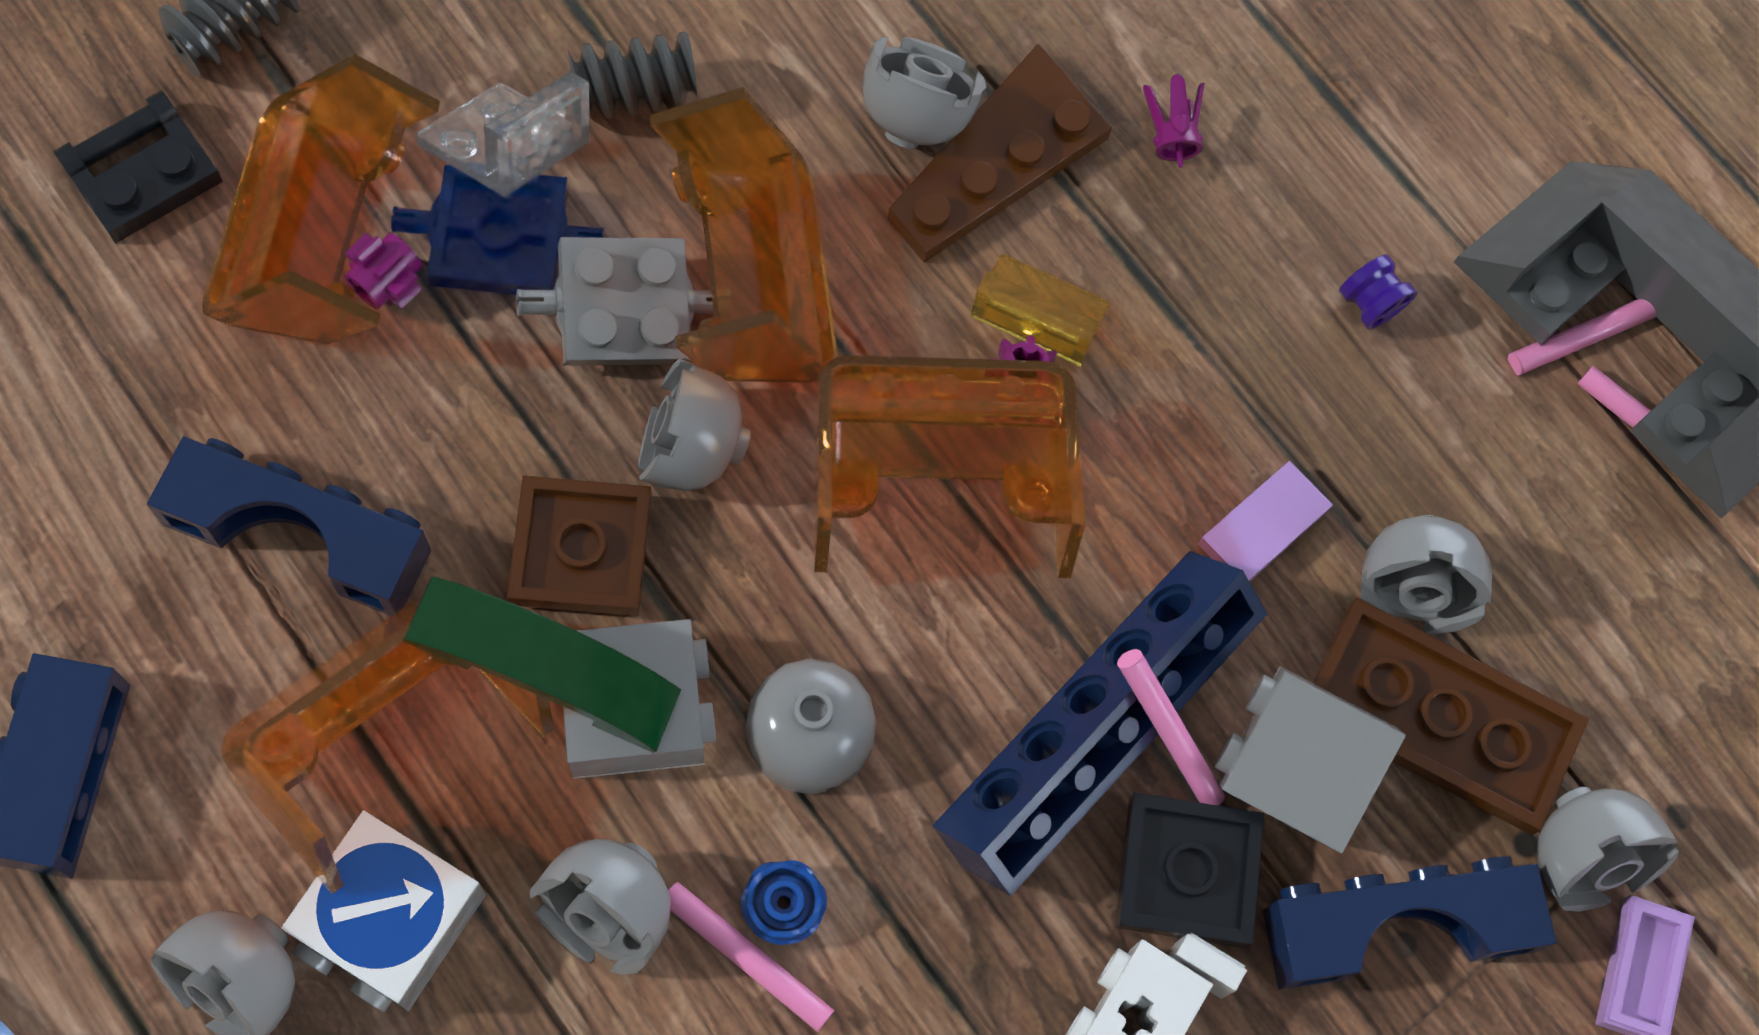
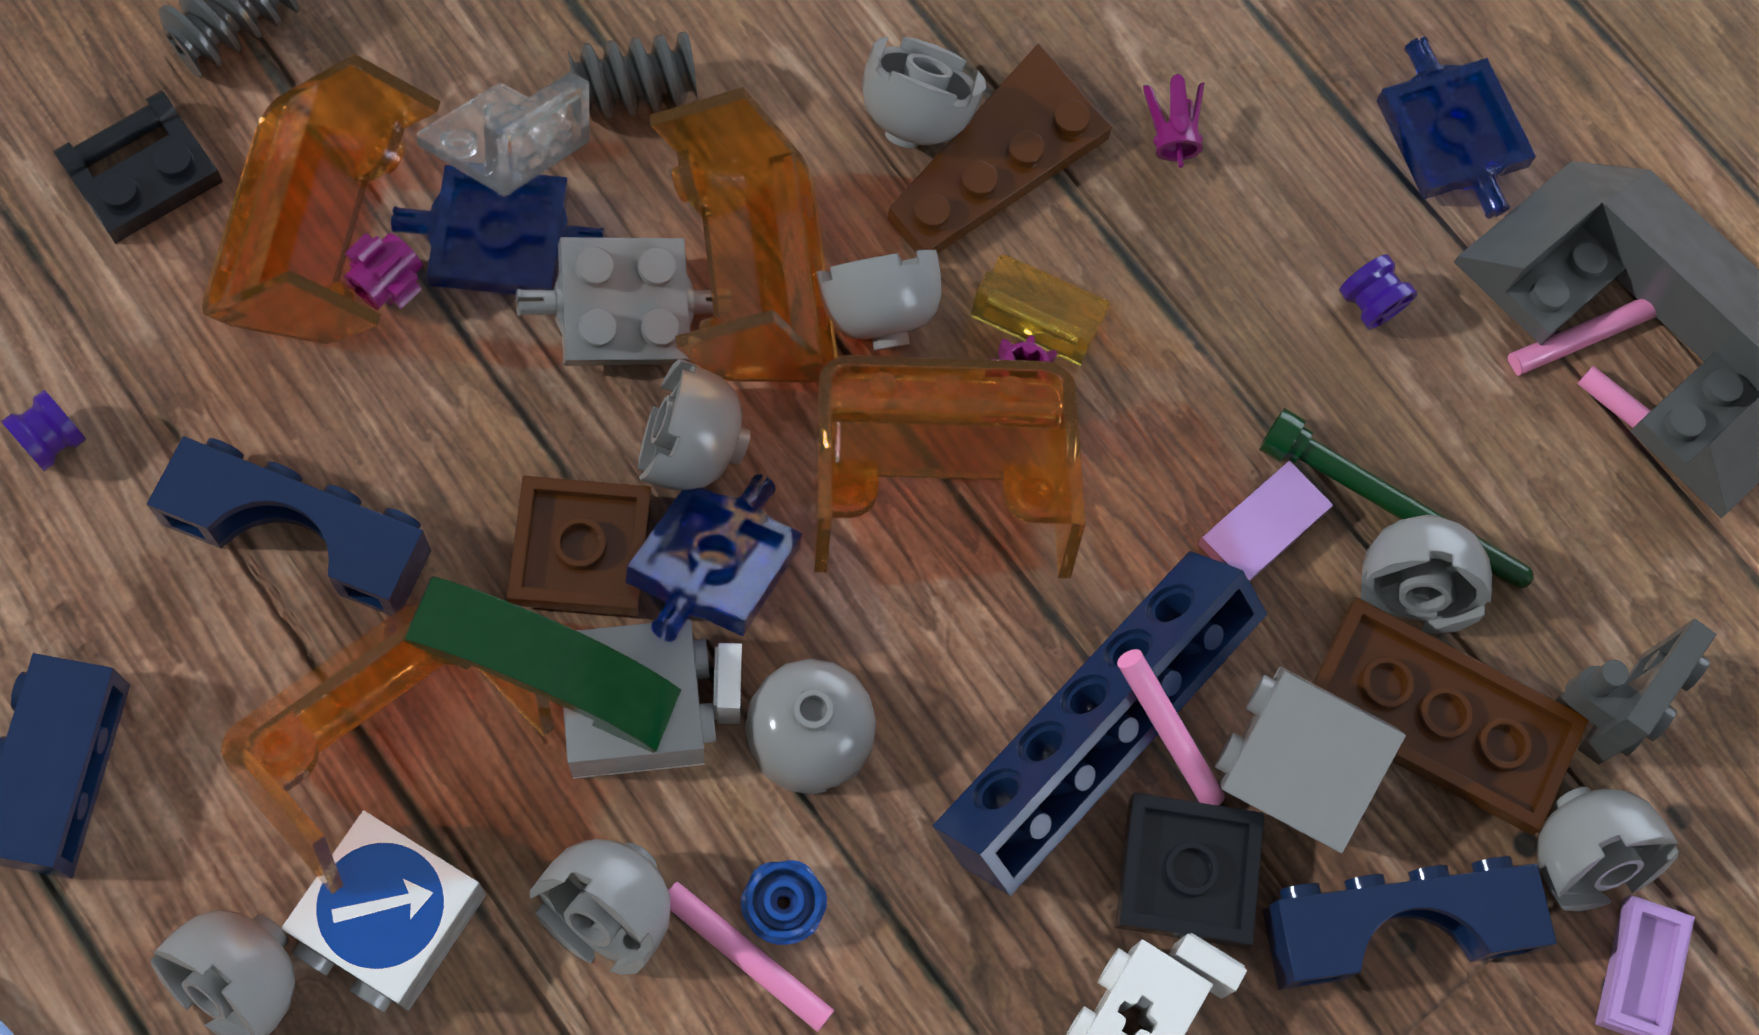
none -> dark purple wheel [1,390,87,472]
none -> clear blue plate [625,474,802,642]
none -> white tile [713,643,742,724]
none -> light grey cylinder [816,250,942,351]
none -> dark green piece [1259,407,1534,588]
none -> clear blue plate [1376,36,1536,219]
none -> dark grey plate [1555,618,1717,765]

